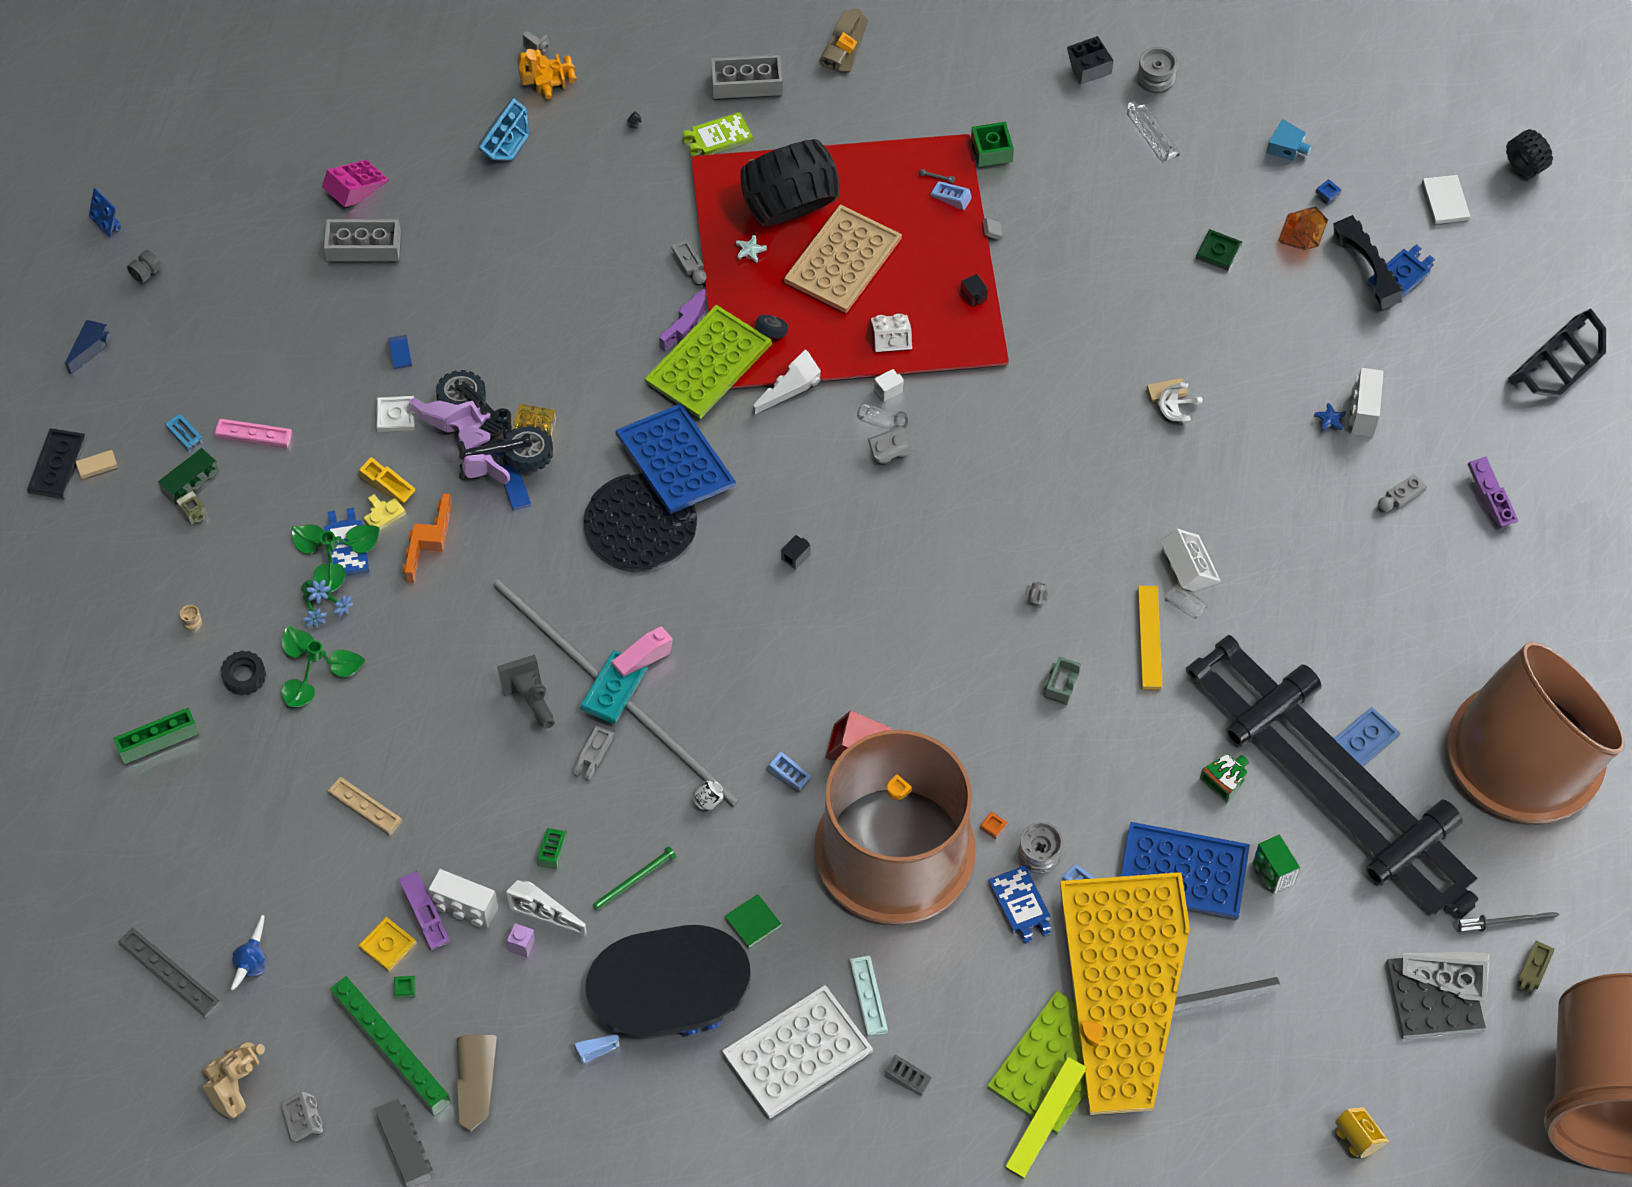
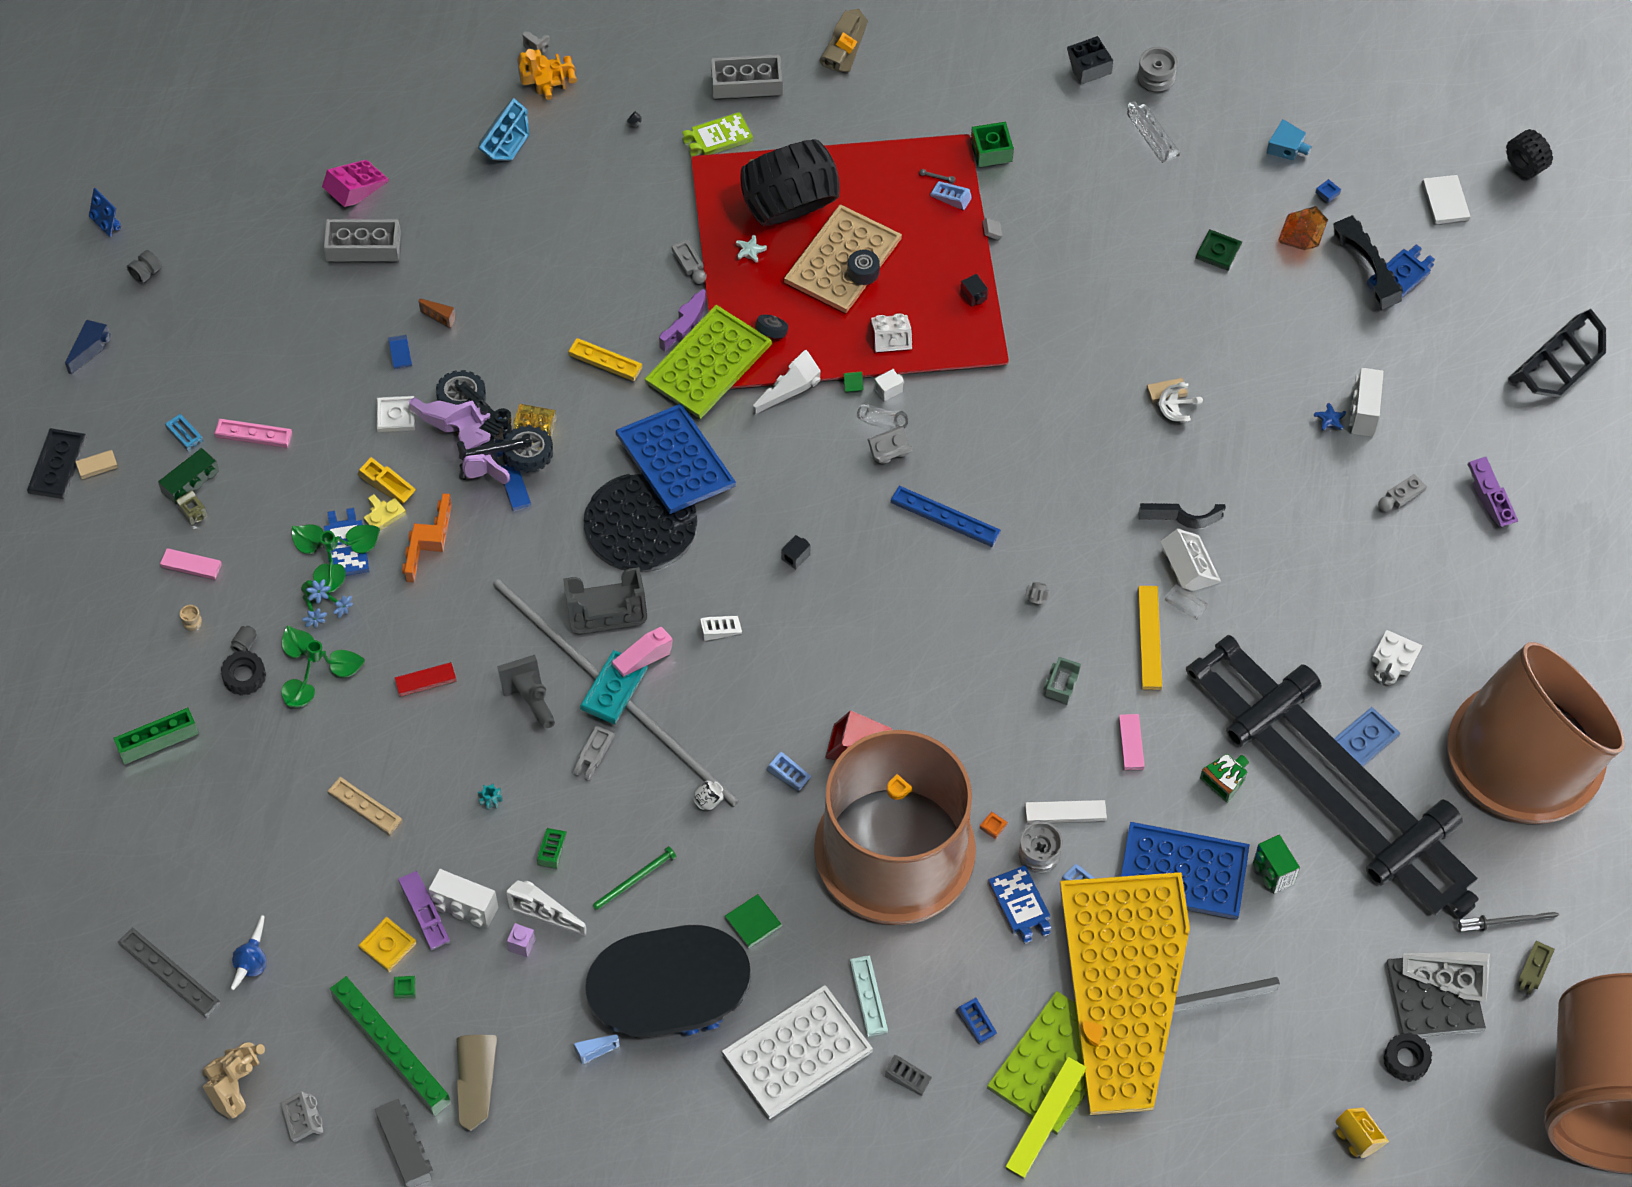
none -> bright pink tile [160,548,222,580]
none -> dark grey brick [230,626,258,652]
none -> red tile [394,662,457,697]
none -> dark orange slope [418,299,456,328]
none -> teal gear [478,783,503,810]
none -> dark grey windscreen [563,567,647,634]
none -> yellow plate [568,338,642,381]
none -> white slope [700,616,742,641]
none -> green tile [843,372,864,392]
none -> black wheel [847,250,880,285]
none -> blue tile [891,485,1001,547]
none -> blue slope [956,997,997,1044]
none -> white tile [1025,800,1107,824]
none -> bright pink tile [1119,714,1145,770]
none -> black piece [1138,503,1226,529]
none -> white plate [1372,630,1423,685]
none -> black tyre [1383,1032,1432,1082]

